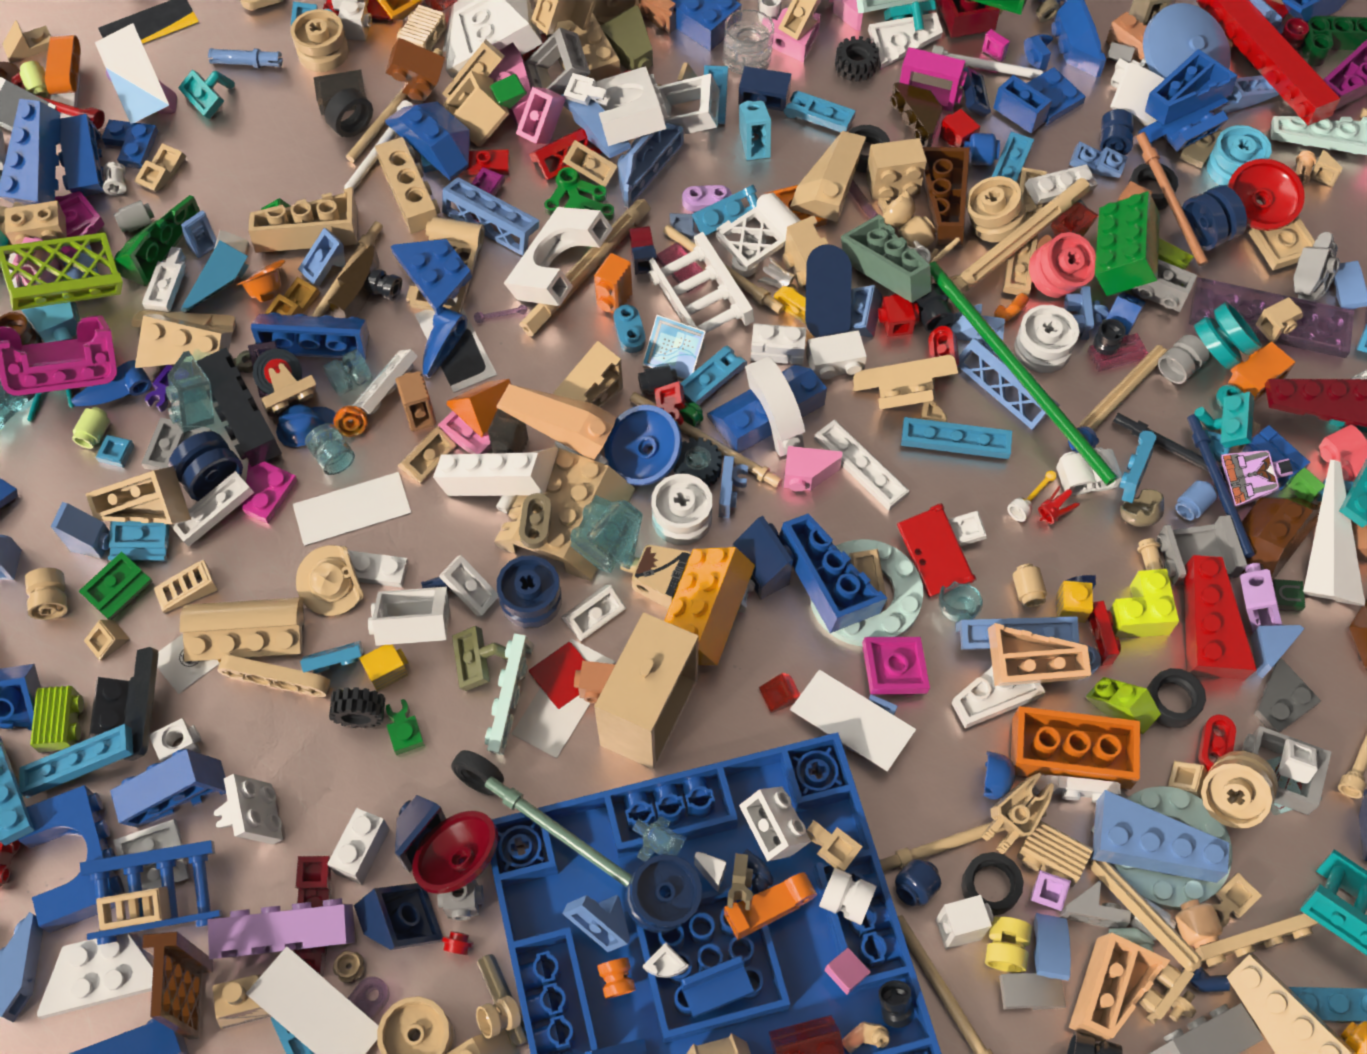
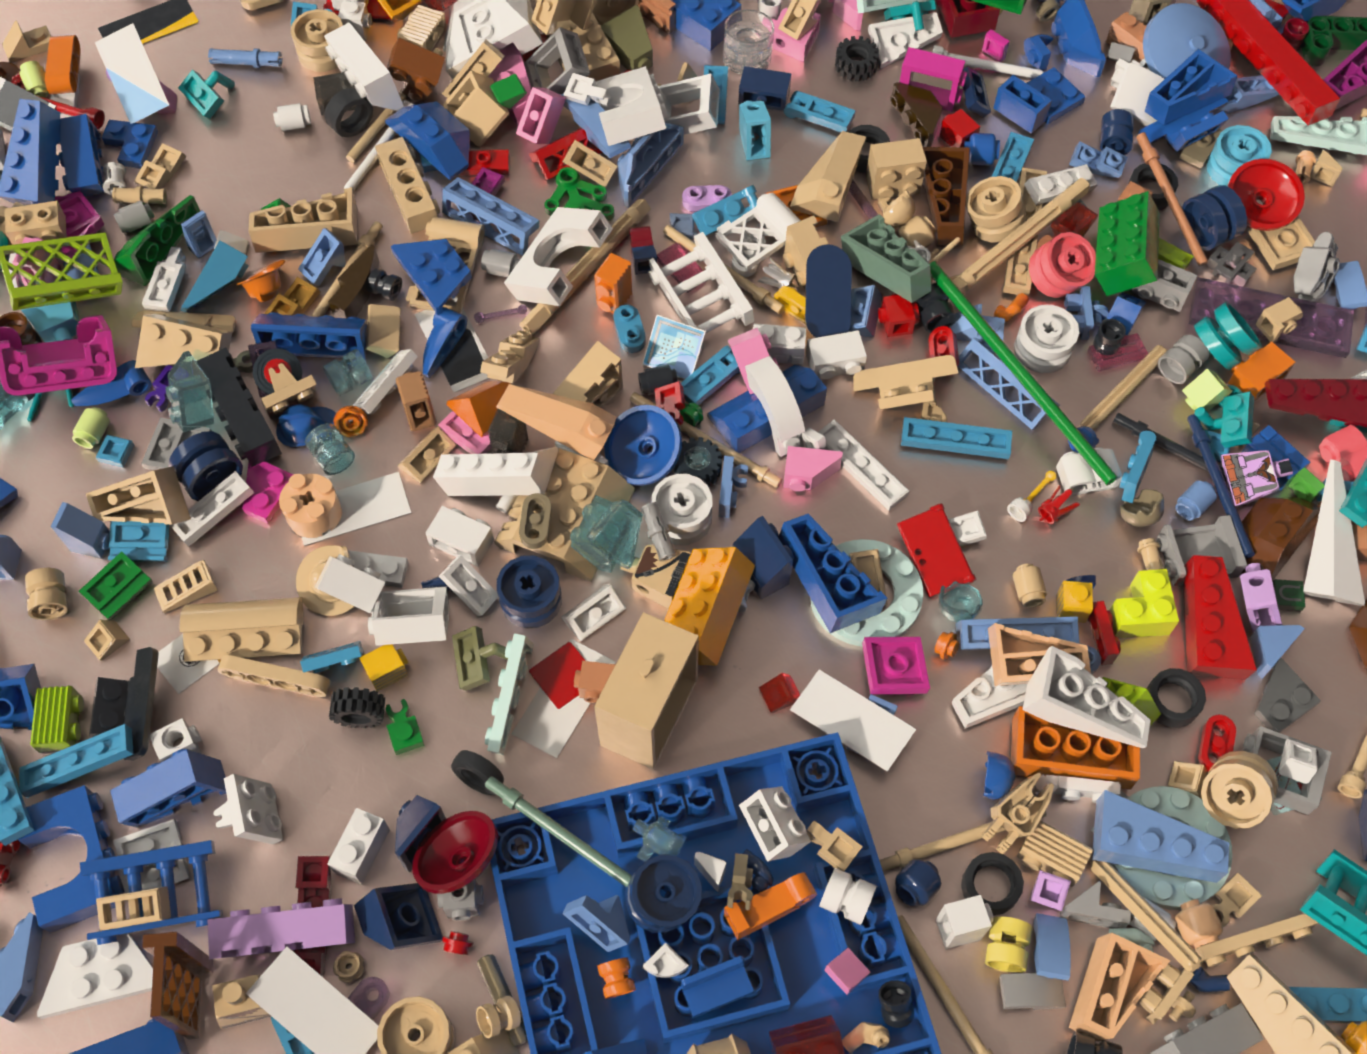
none -> tan pin [112,186,167,205]
none -> white brick [273,103,311,131]
none -> light nougat brick [279,474,342,538]
none -> white brick [315,554,385,613]
none -> white wedge [324,23,404,111]
none -> tan slope [366,304,401,358]
none -> white brick [426,506,494,567]
none -> tan slope [480,330,540,383]
none -> light grey brick [481,249,520,278]
none -> light grey pin [640,502,677,561]
none -> bright pink brick [728,328,780,394]
none -> white tile [802,427,826,450]
none -> orange plate [935,632,960,660]
none -> white wedge [1022,646,1151,748]
none -> yellowish green brick [1182,369,1232,412]
none -> flat silver piece [1207,242,1257,287]

